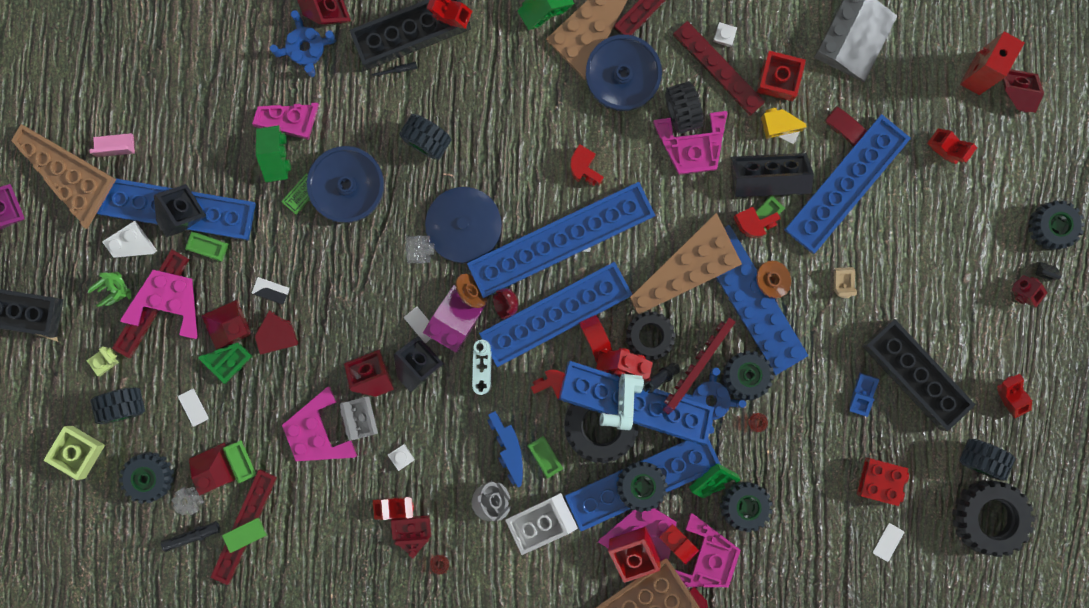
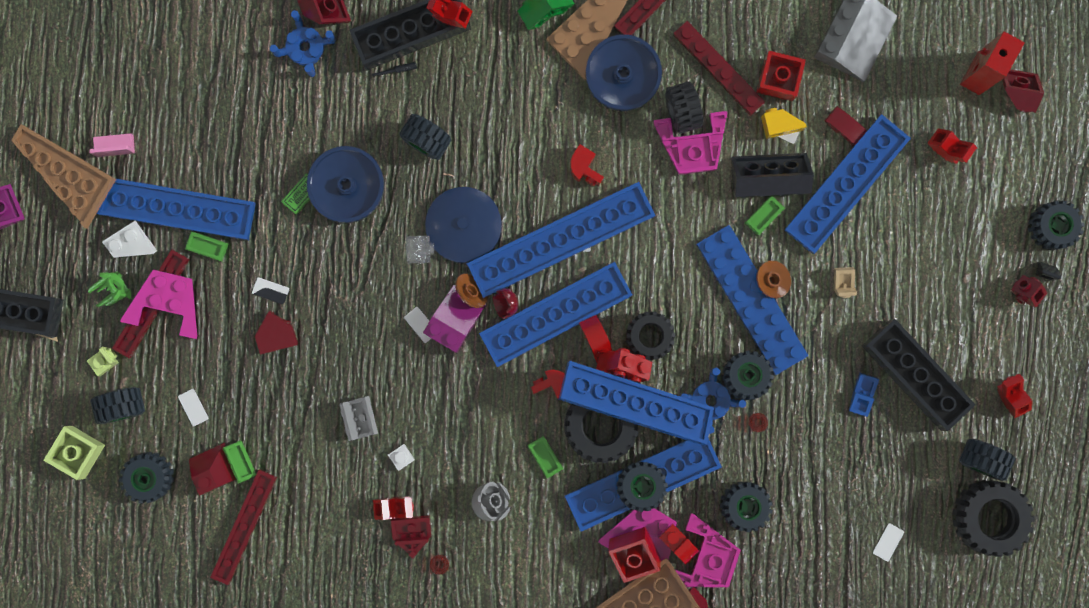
black slope [154,184,206,238] -> none
black pin [161,521,221,552] -> none
clear brick [172,487,205,516] -> none
green wing [198,343,253,384] -> none
dark red slope [201,300,252,350] -> none
bright green tile [222,518,267,553] -> none
dark pink wing [252,103,319,140] -> none
green brick [256,125,291,182] -> none
dark pink wing [282,387,357,461] -> none
dark red slope [344,349,394,397] -> none
black slope [394,336,444,393] -> none
light aqua beam [472,340,492,395] -> none
blue slope [487,411,523,487] -> none
white slope [505,493,578,555] -> none
light aqua beam [600,374,644,430] -> none
medium nougat wing [630,213,742,315] -> none
black pin [643,363,680,393] -> none
dark red plate [663,317,735,415] -> none
green wing [689,463,741,498] -> none
white plate [713,22,737,47] -> none
red brick [733,207,781,238] -> none
red brick [856,457,909,506] -> none

